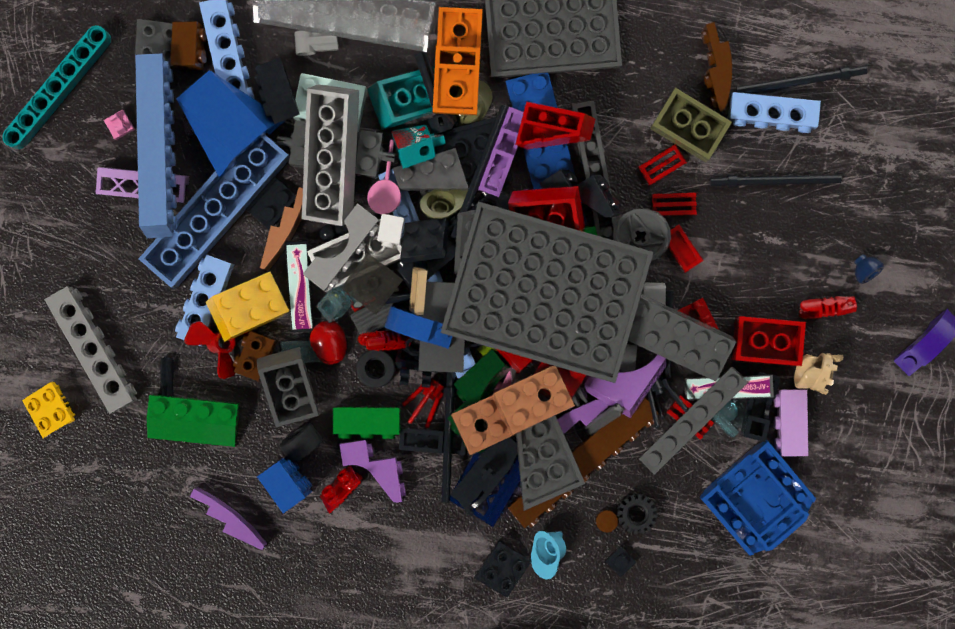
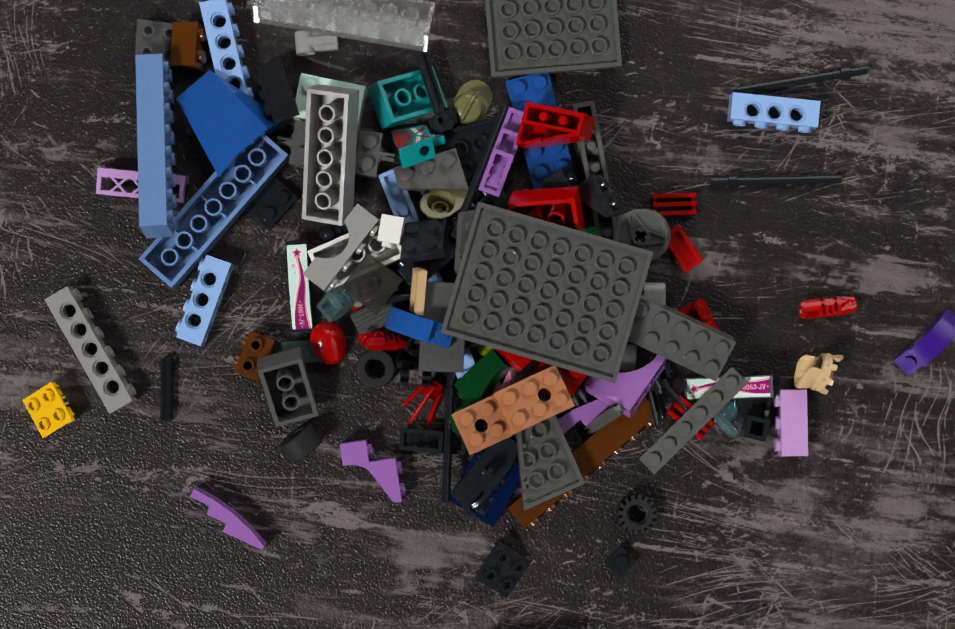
teal beam [2,25,111,149] -> none
bright pink tile [104,109,135,140] -> none
green slope [147,394,240,447] -> none
red piece [184,321,252,379] -> none
yellow brick [206,272,289,342] -> none
blue brick [257,457,312,513] -> none
nougat slope [260,187,303,271] -> none
red hinge [320,465,363,514] -> none
green brick [333,407,401,439] -> none
bright pink piece [367,139,401,215] -> none
orange bracket [433,7,482,115] -> none
medium azure piece [531,531,566,579] -> none
reddish brown tile [596,510,618,532] -> none
red tile [638,144,687,186] -> none
olive brick [650,88,732,163] -> none
blue wedge [700,440,816,556] -> none
reddish brown slope [701,22,732,114] -> none
red brick [732,316,806,366] -> none
dark blue brick [854,254,884,284] -> none

